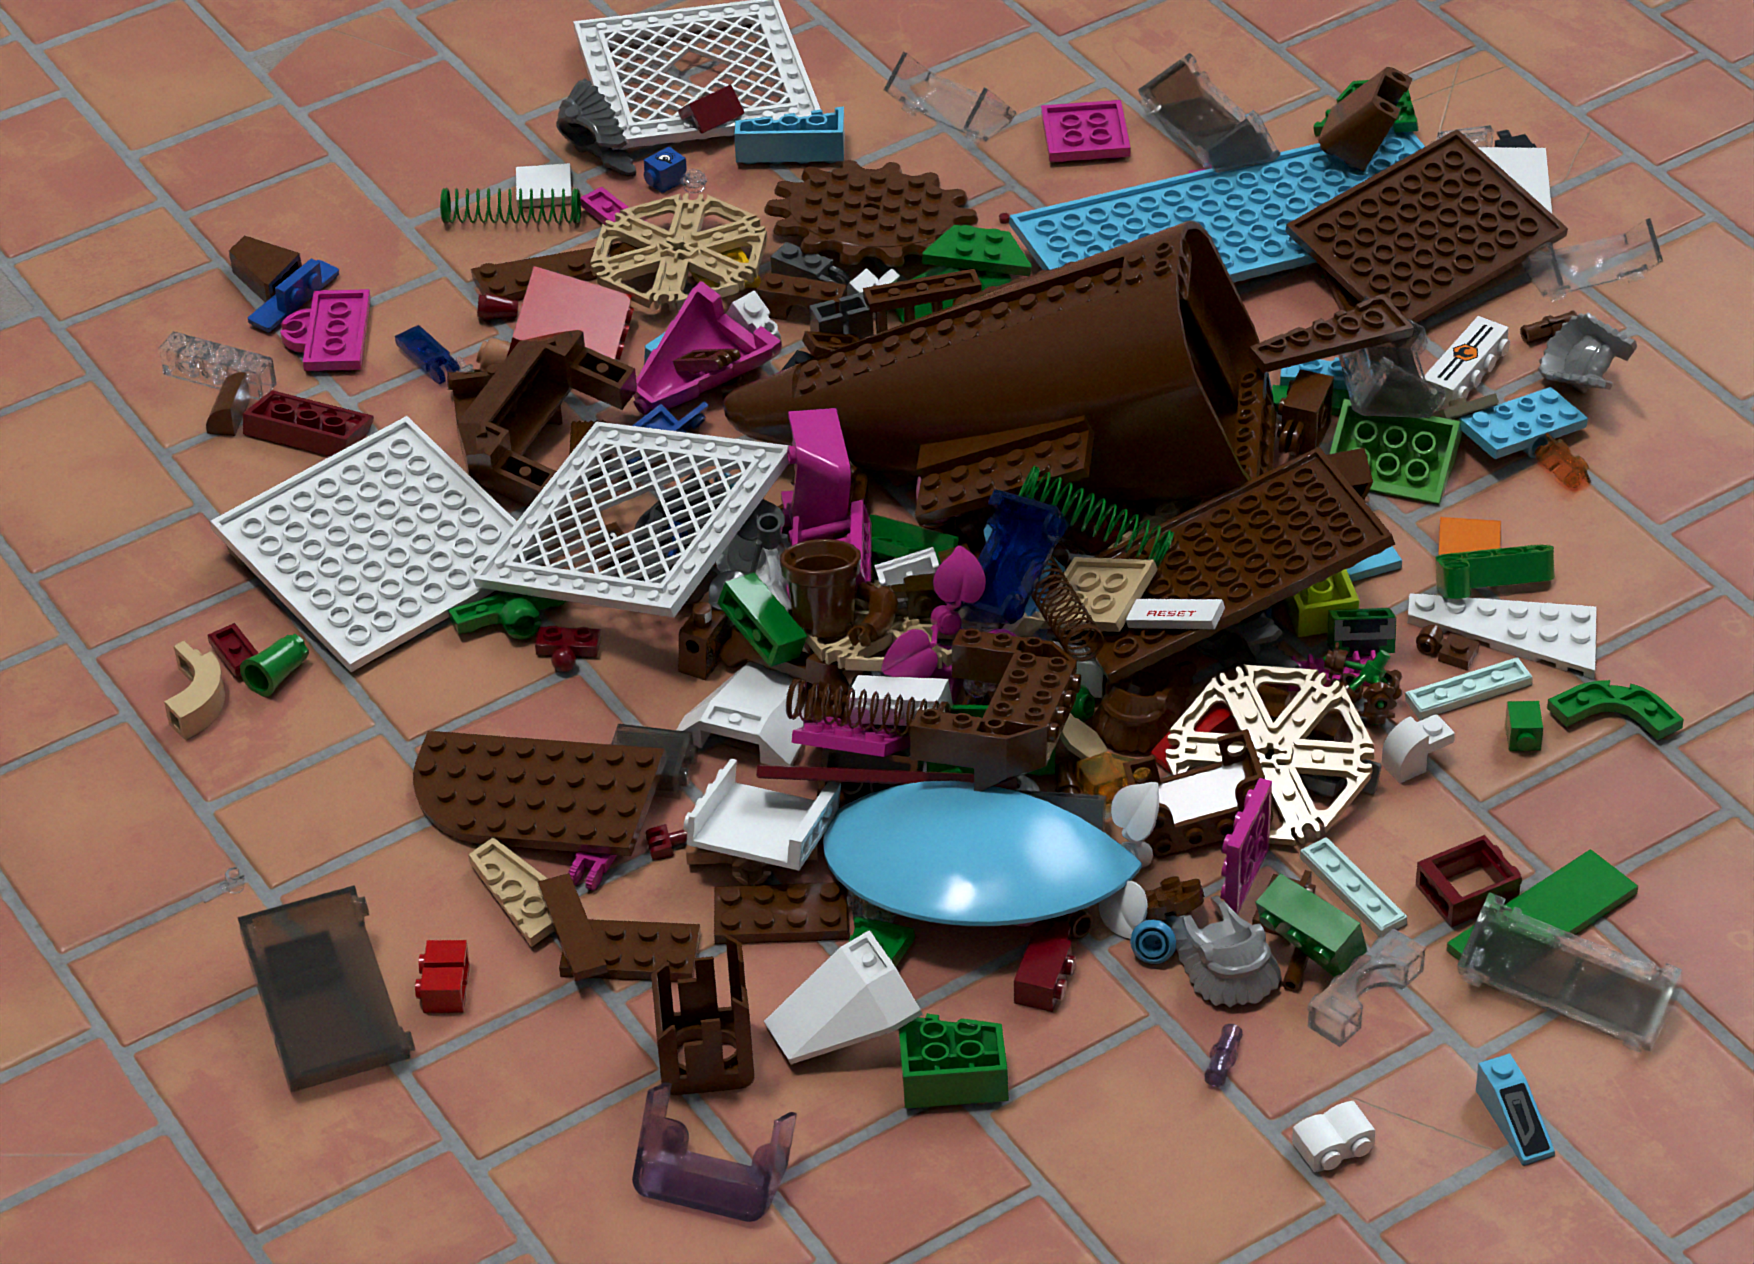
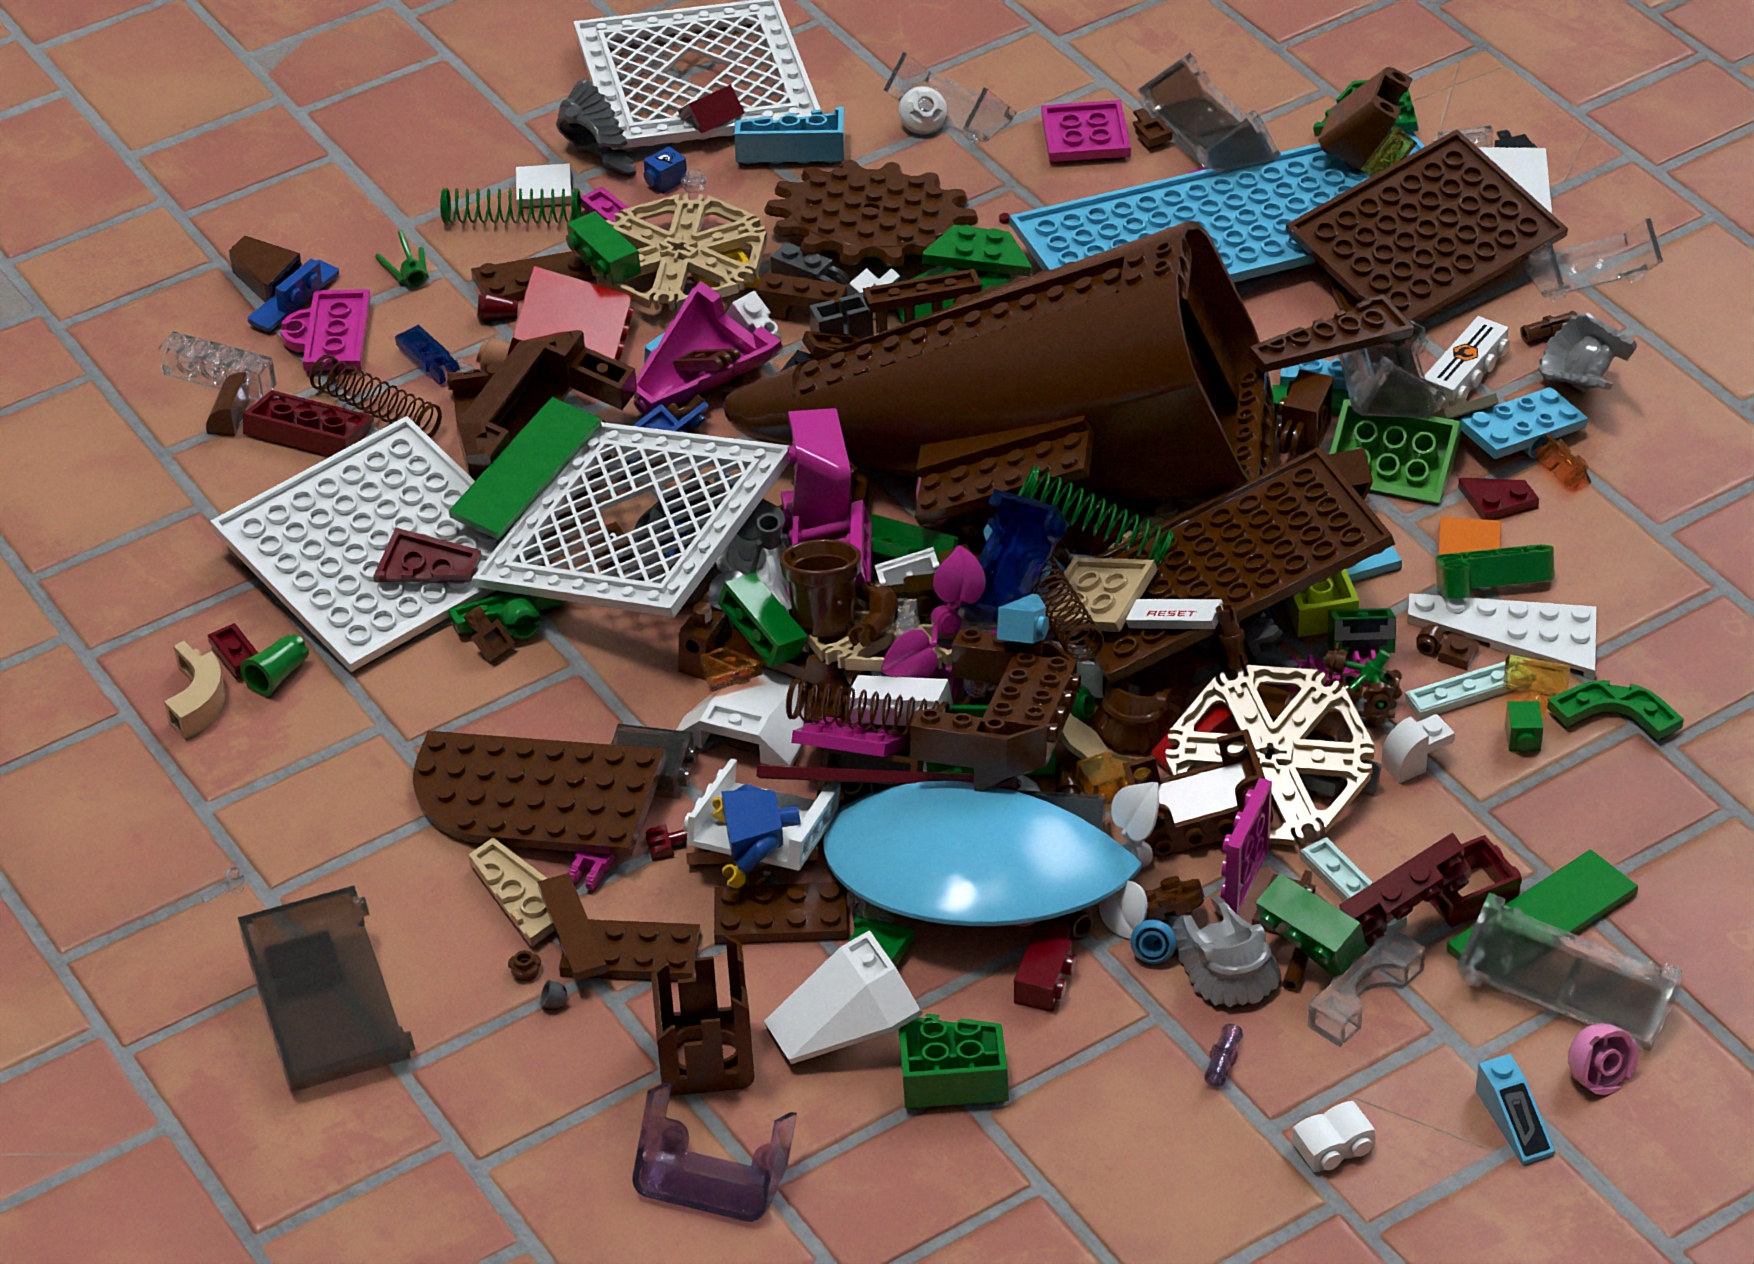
red piece [415,940,470,1013] -> none
dark red plate [535,626,601,672] -> none
none -> reddish brown piece [310,354,442,438]
none -> dark red wing [373,528,482,582]
none -> green plant [375,230,429,287]
none -> green tile [449,397,602,540]
none -> reddish brown plate [463,606,516,663]
none -> reddish brown plate [508,950,541,981]
none -> dark grey hinge [540,980,568,1009]
none -> green brick [566,211,641,286]
none -> reddish brown arm [666,393,708,421]
none -> clear orange wing [700,647,762,692]
none -> blue torso [712,784,800,888]
none -> clear plate [896,599,918,638]
none -> white piece [898,86,947,135]
none -> medium azure slope [997,594,1049,644]
none -> reddish brown plate [1133,108,1173,148]
none -> reddish brown pin [1216,603,1248,669]
none -> dark red bracket [1339,832,1471,947]
none -> clear yellow plate [1360,125,1417,177]
none -> dark red wing [1458,477,1539,520]
none -> clear yellow plate [1503,655,1570,716]
none -> bright pink cylinder [1568,1023,1639,1095]

